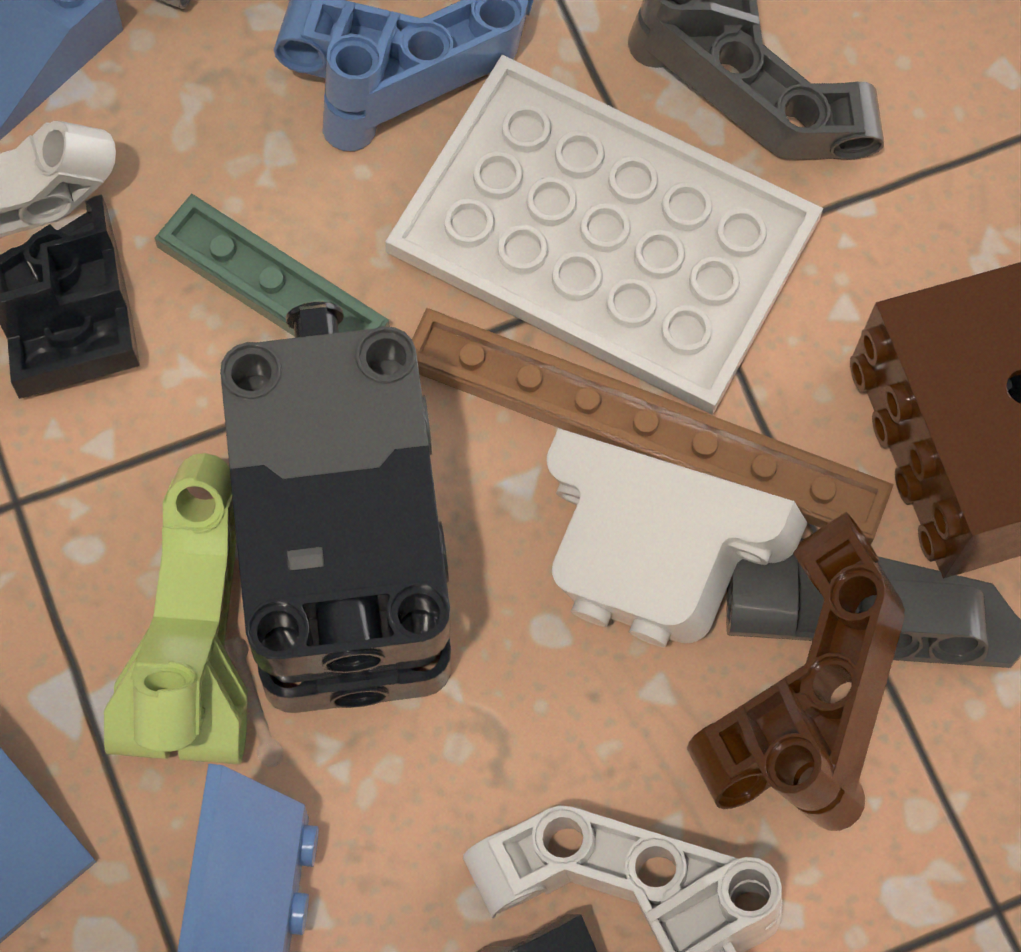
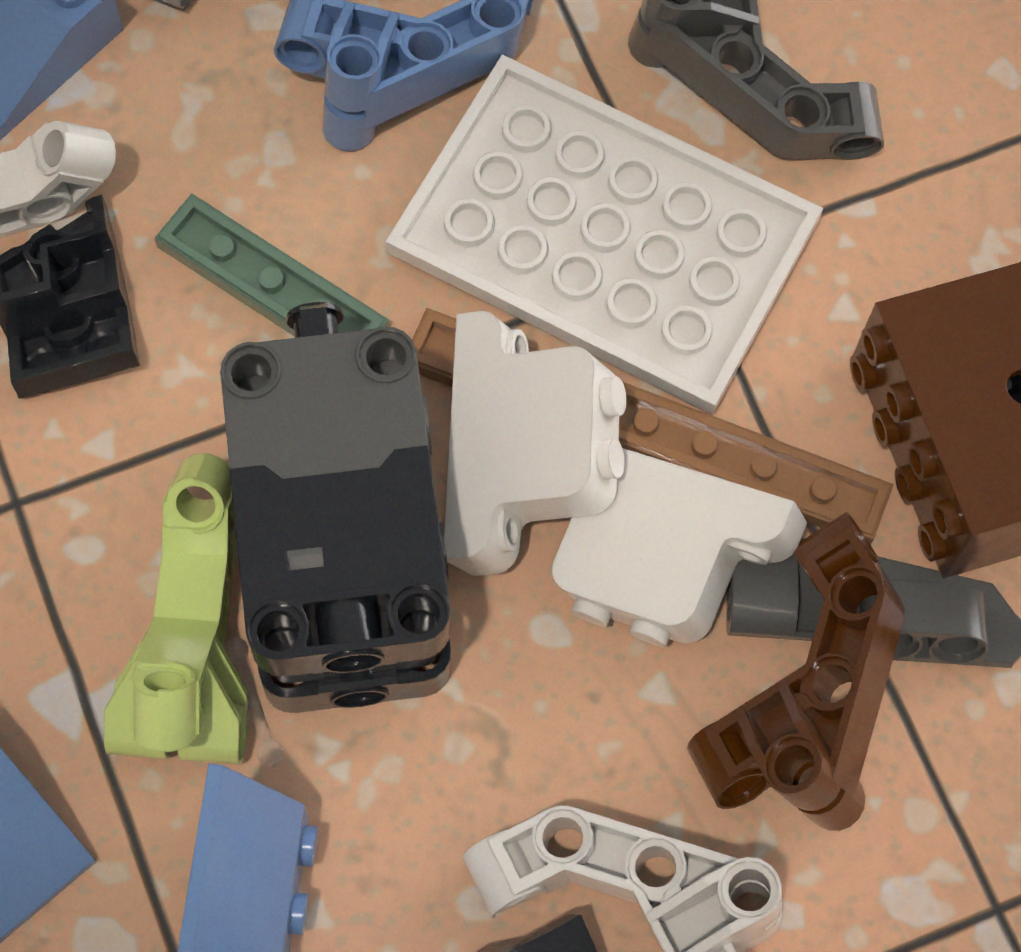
none -> white brick [444,311,626,576]

